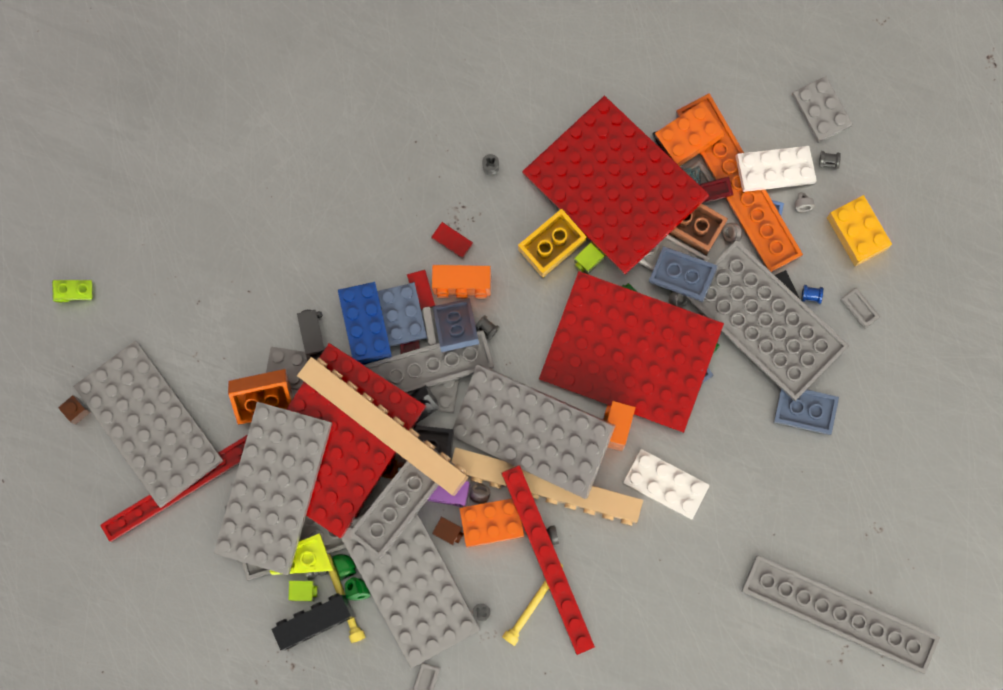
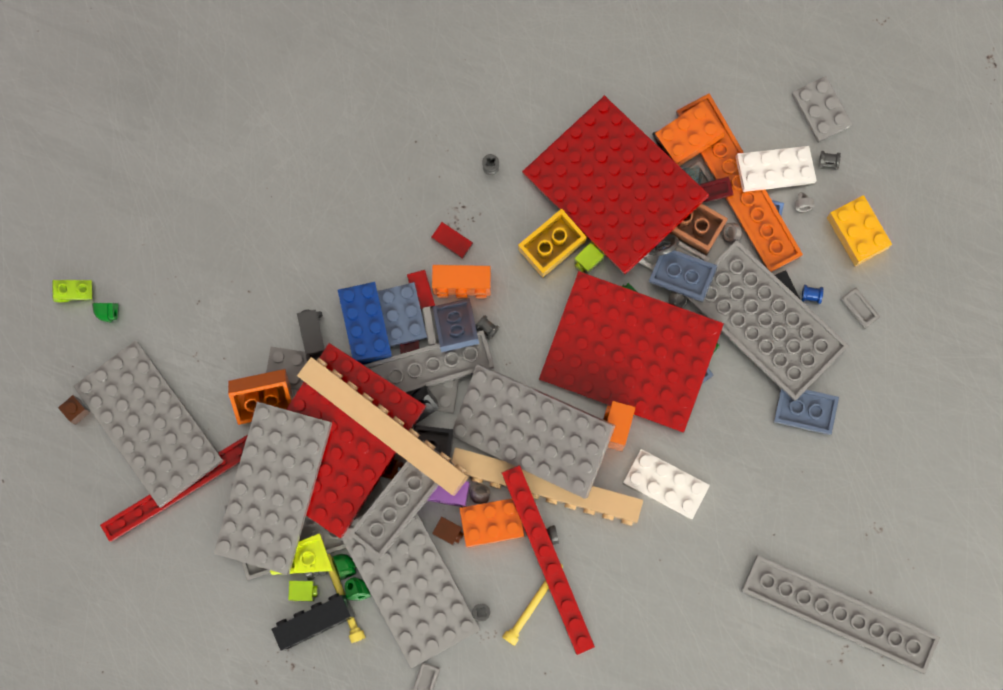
none -> green piece [92,303,119,322]
none -> dark grey piece [649,234,679,256]

